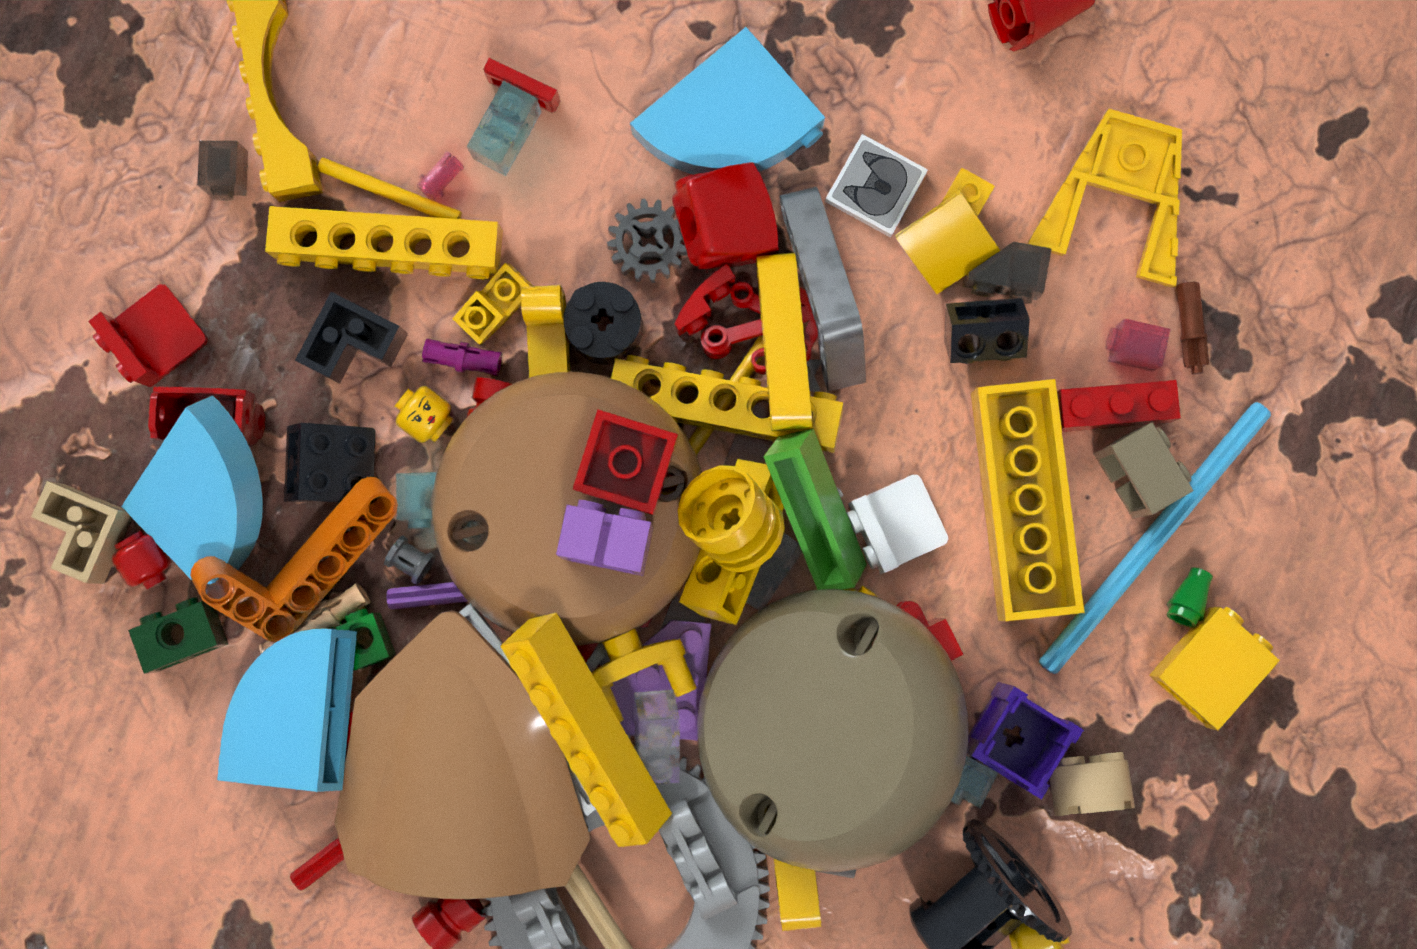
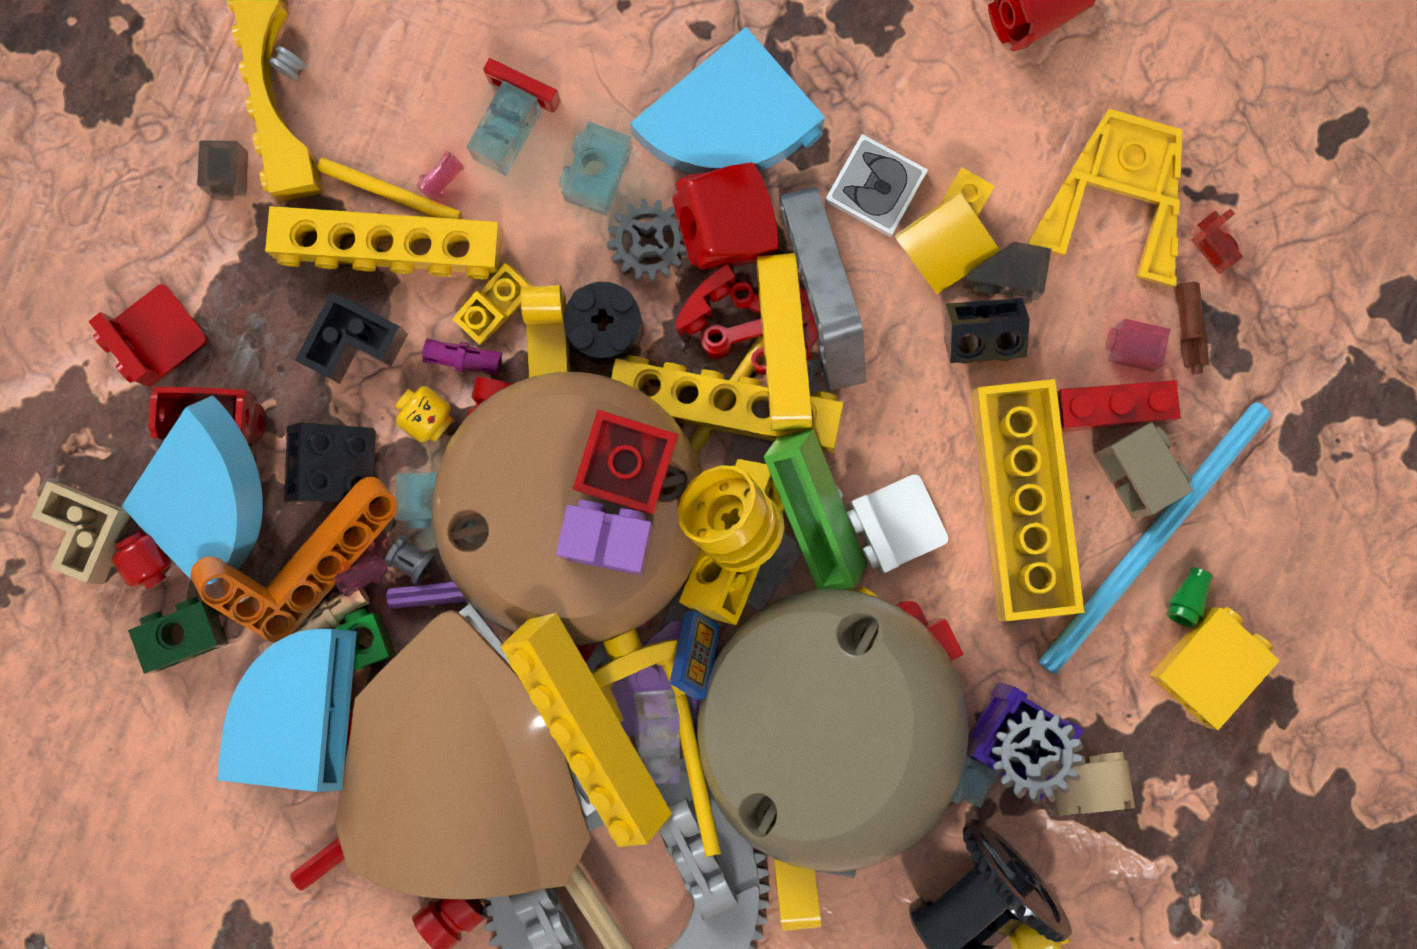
none -> light grey bush [268,46,307,82]
none -> clear pink pin [335,554,387,597]
none -> clear light blue brick [559,121,633,216]
none -> tile [669,609,720,700]
none -> yellow bar [672,695,721,857]
none -> gear [992,710,1085,803]
none -> clear red bracket [1191,208,1243,274]

